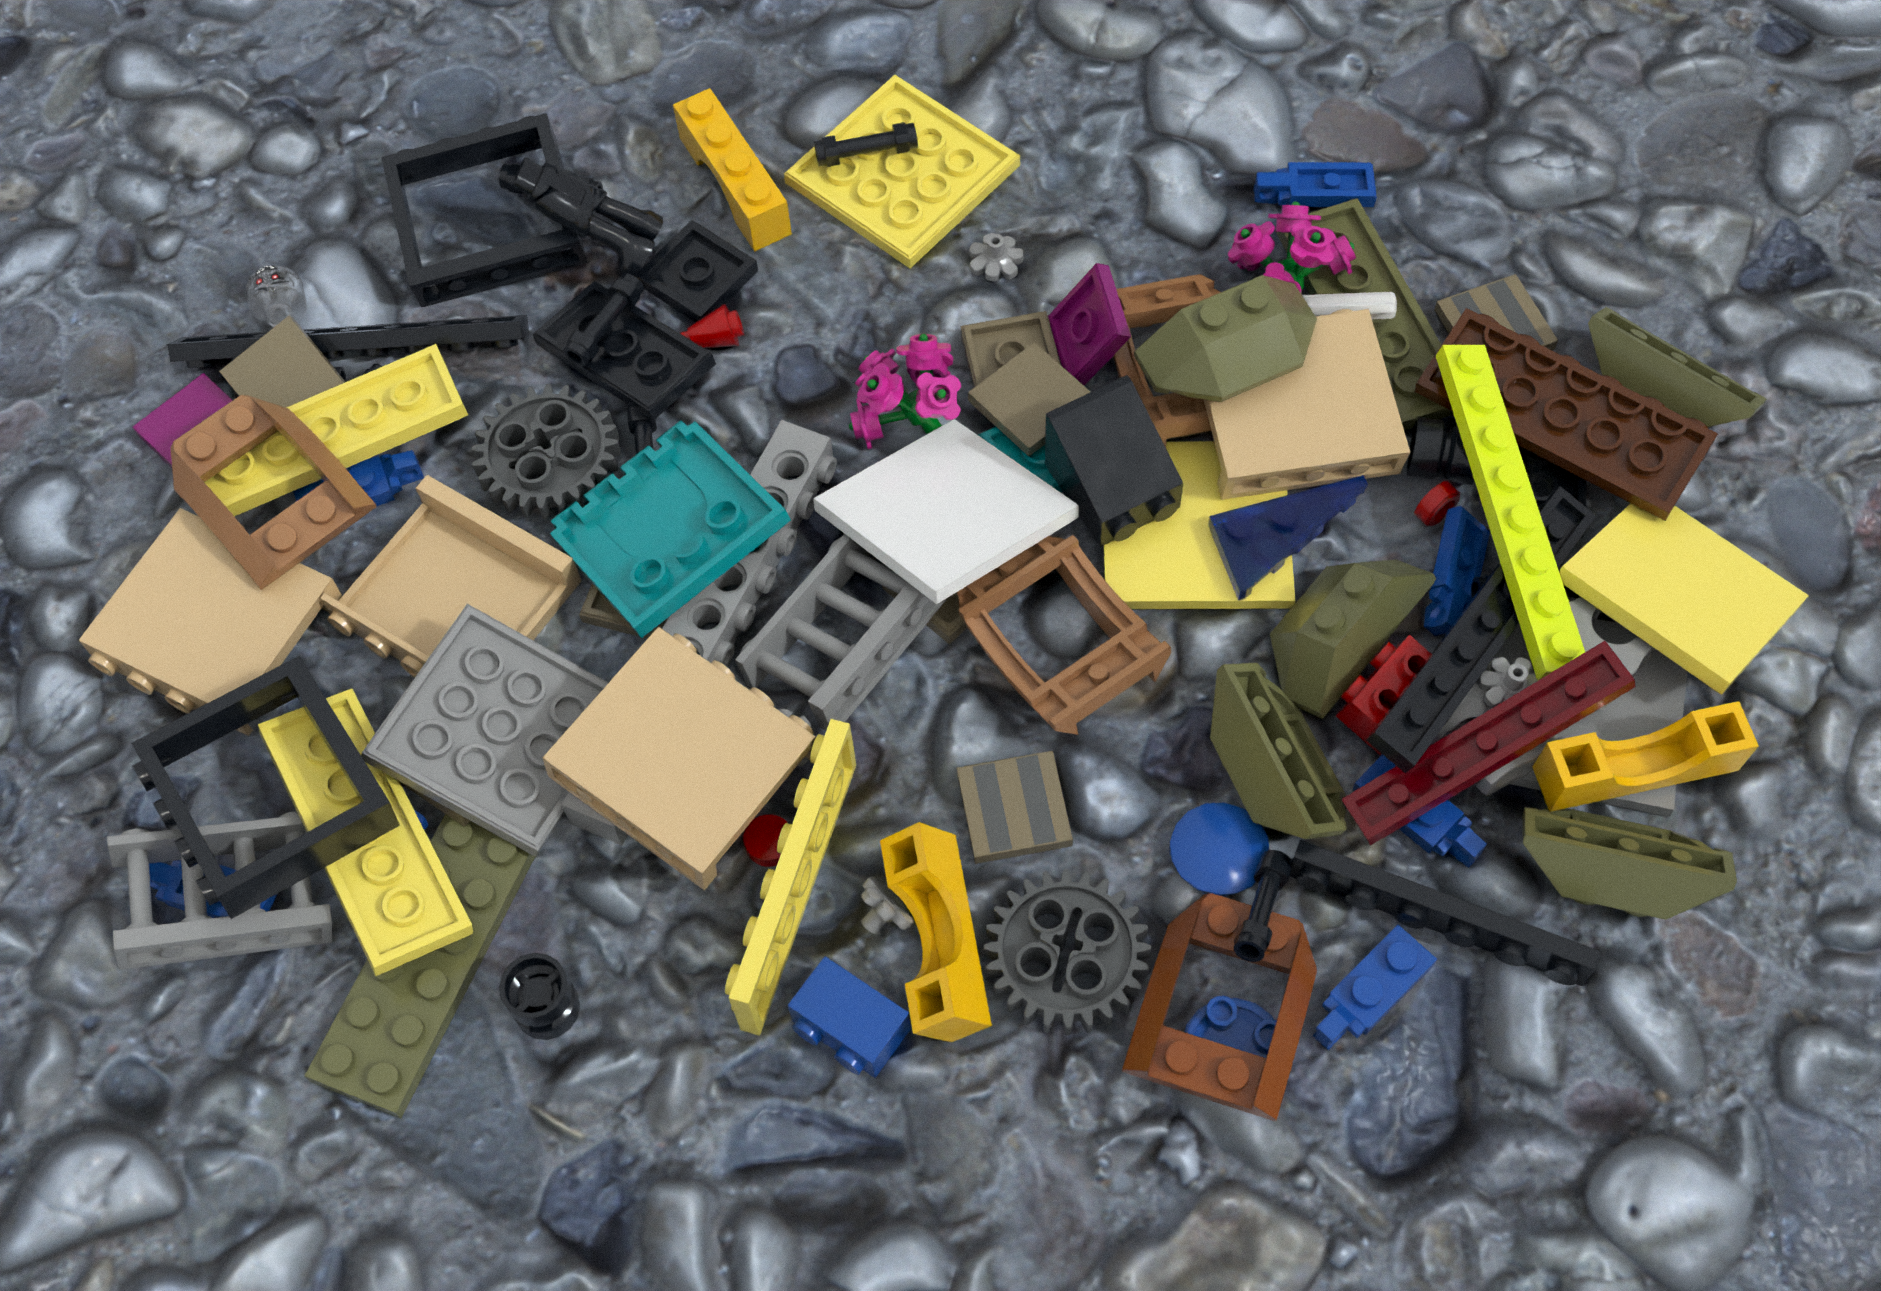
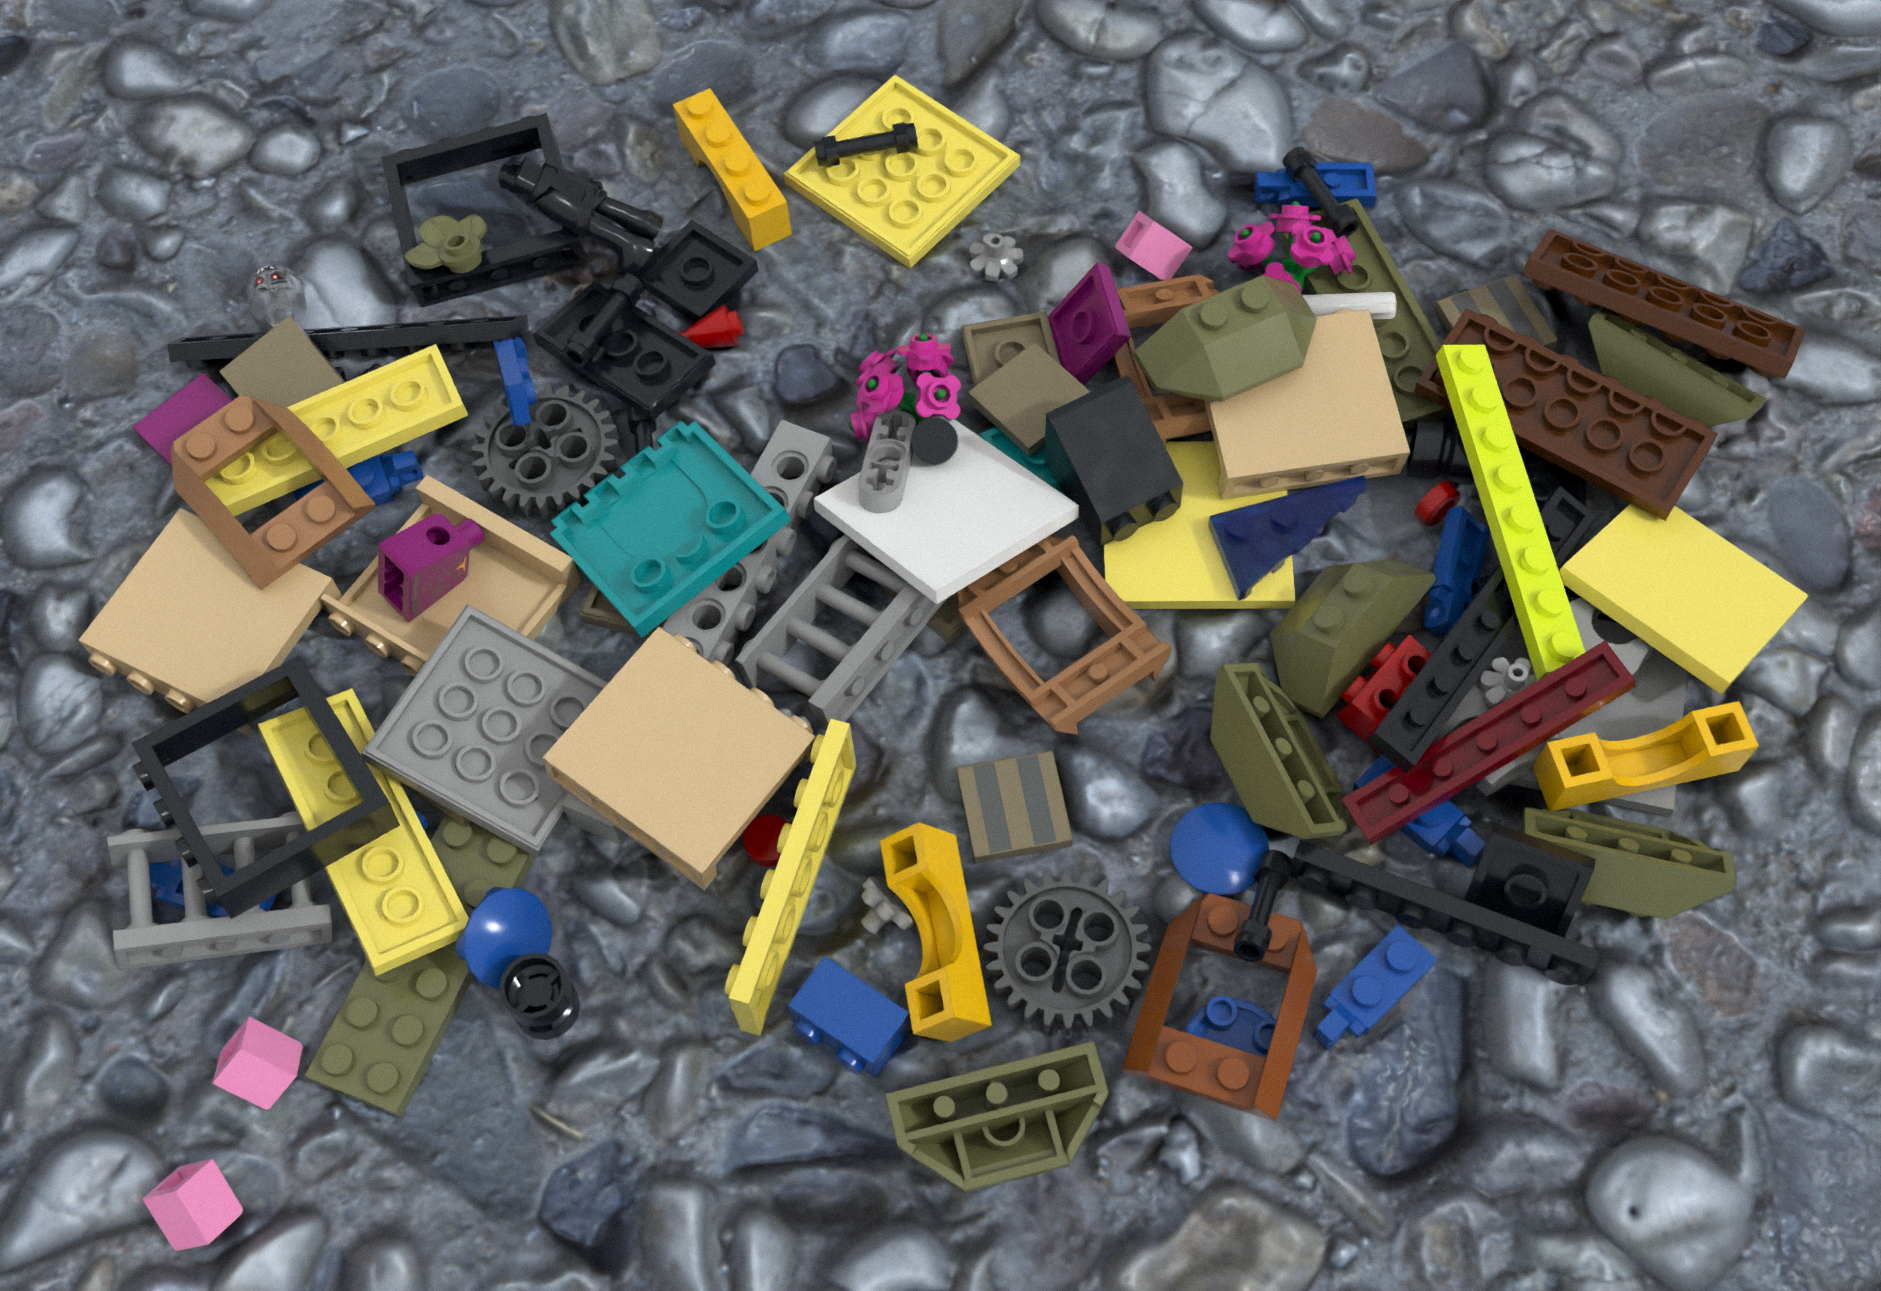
none -> bright pink panel [142,1159,243,1251]
none -> bright pink panel [212,1016,303,1110]
none -> magenta torso [378,513,485,623]
none -> olive plate [404,214,487,273]
none -> blue dish [456,887,552,990]
none -> blue hinge [493,337,537,426]
none -> light grey beam [858,410,916,513]
none -> olive wedge [885,1041,1109,1193]
none -> black tile [911,418,959,465]
none -> bright pink panel [1115,211,1193,281]
none -> black bar [1282,147,1359,238]
none -> black tile [1463,822,1596,938]
none -> reddish brown bracket [1522,229,1806,379]

